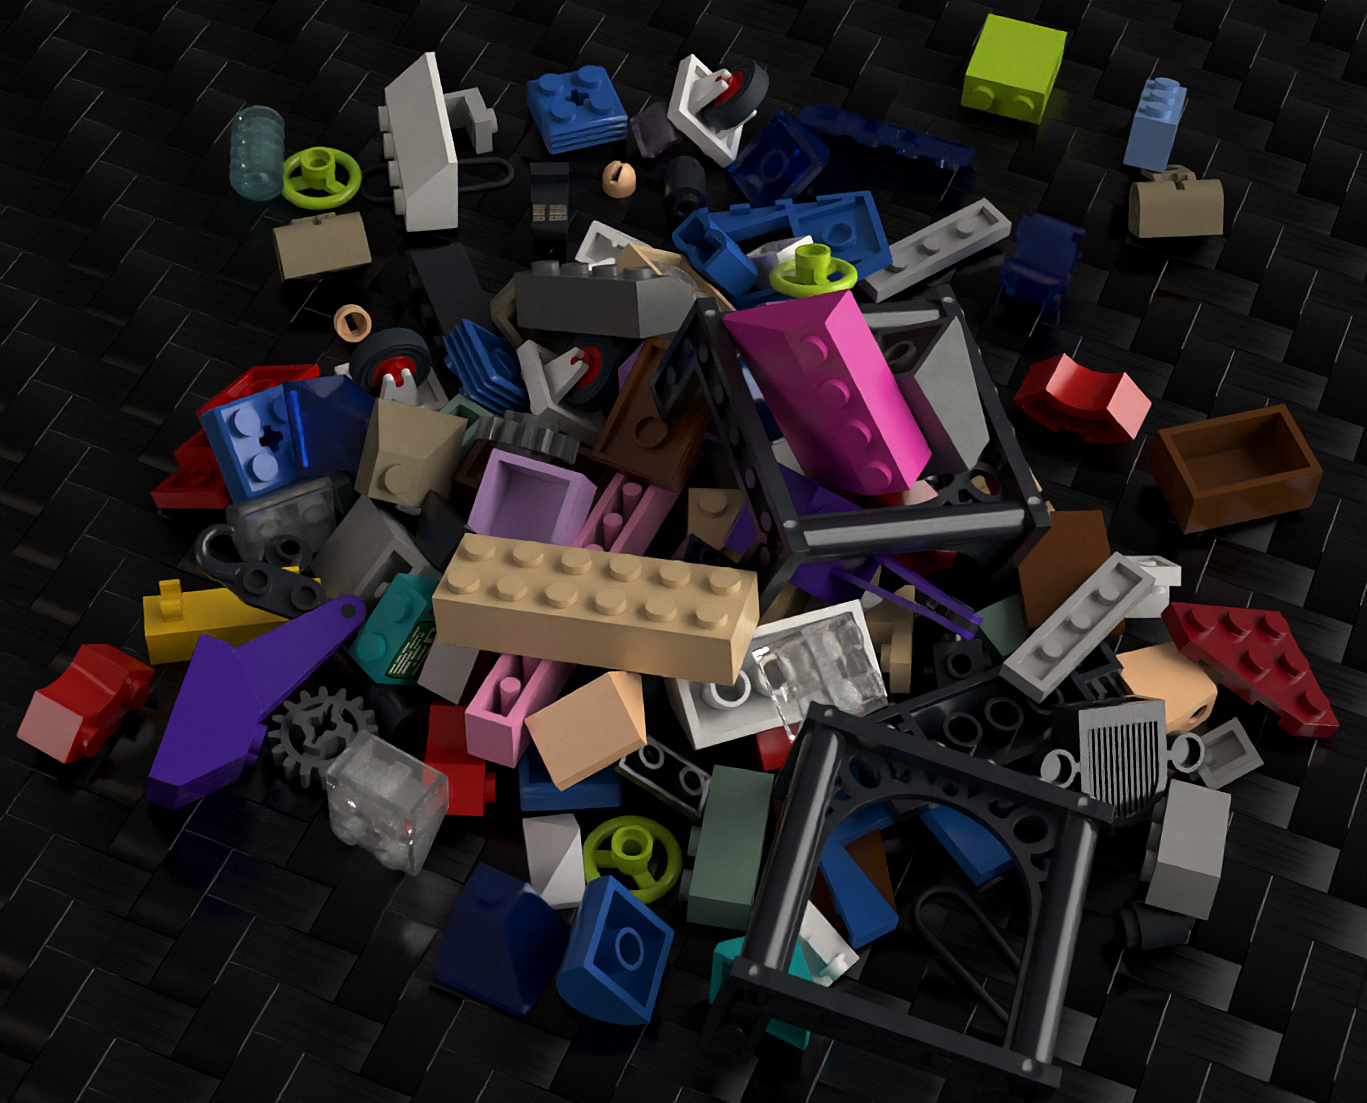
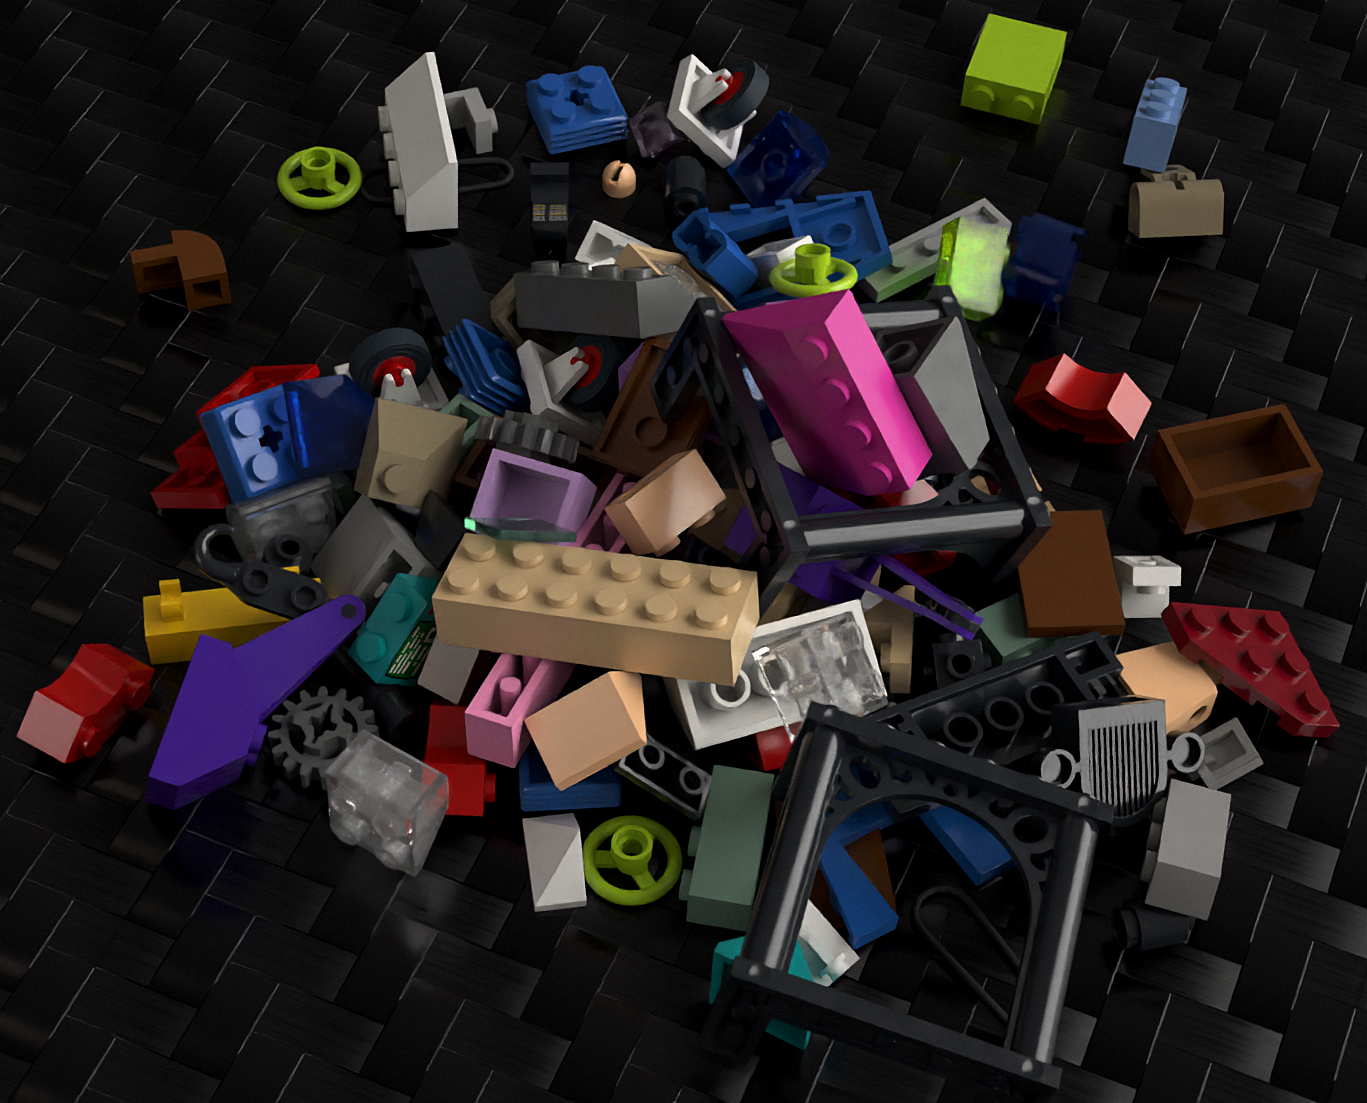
clear light blue piece [229,105,285,201] -> none
dark tan piece [272,212,372,283] -> none
light nougat hinge [334,304,372,342] -> none
clear blue slope [431,862,572,1019] -> none
blue brick [556,875,675,1025] -> none
clear blue wing [798,102,976,171] -> none
light grey plate [999,551,1156,704] -> none
none -> reddish brown brick [130,230,232,311]
none -> piece [464,517,577,542]
none -> light nougat brick [604,449,727,557]
none -> clear neon green brick [933,217,1010,321]

